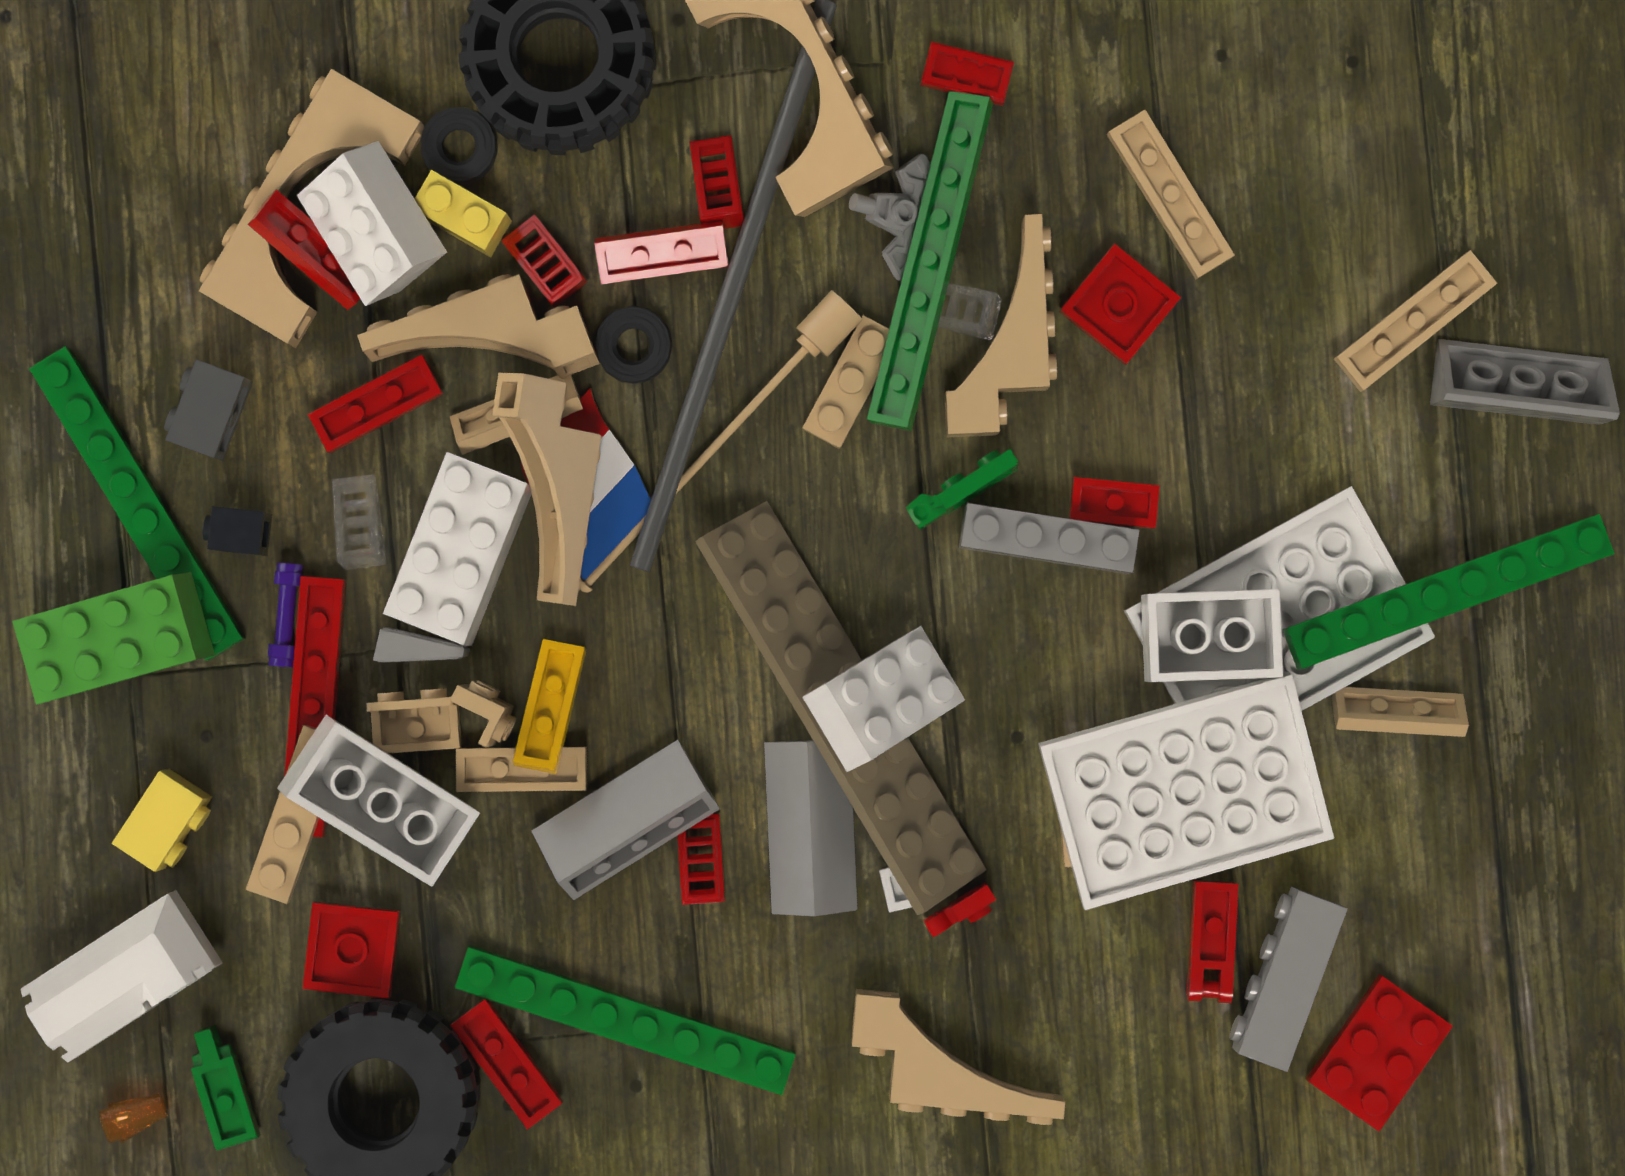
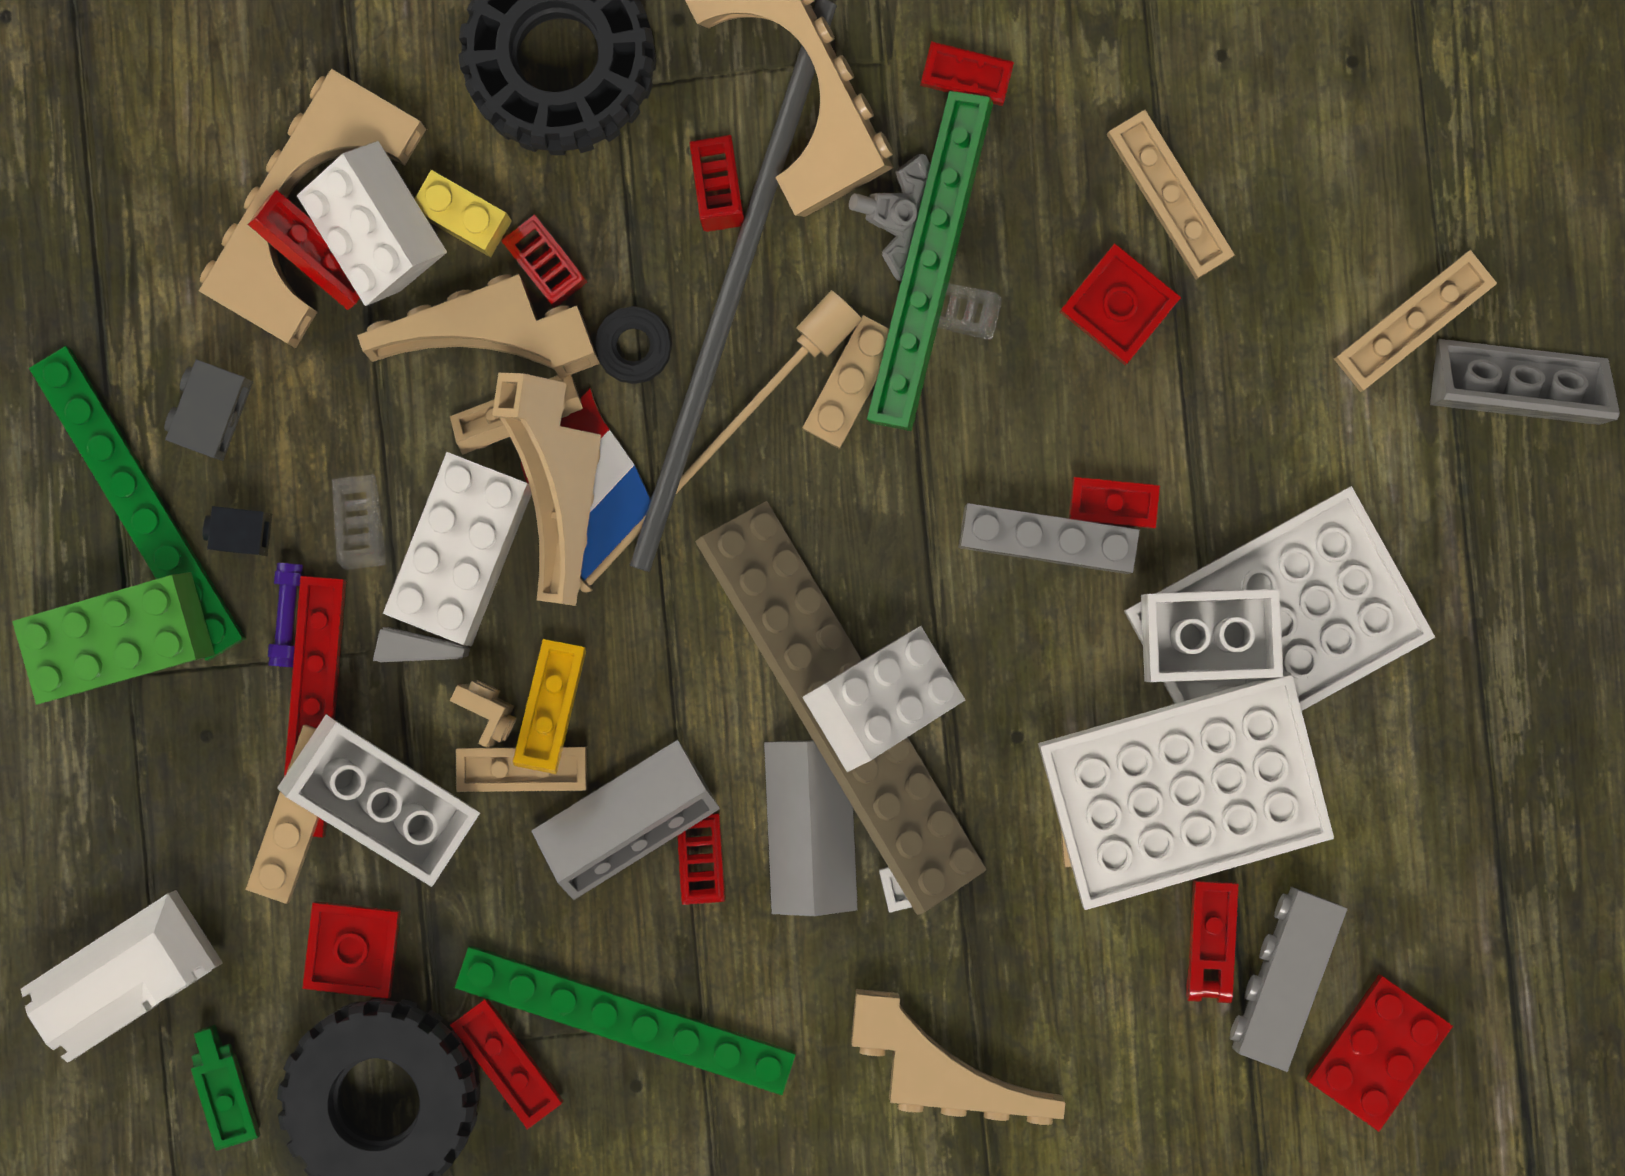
clear orange cone [99,1093,168,1144] -> none
light yellow brick [111,769,212,872] -> none
red plate [307,355,444,454] -> none
tan bracket [366,689,462,753] -> none
black tyre [420,107,498,185] -> none
plate [594,221,728,284] -> none
green hinge [906,449,1018,531] -> none
red plate [923,881,996,937] -> none
tan arch [944,214,1057,437] -> none
green plate [1282,514,1615,670] -> none
tan plate [1332,687,1469,737] -> none

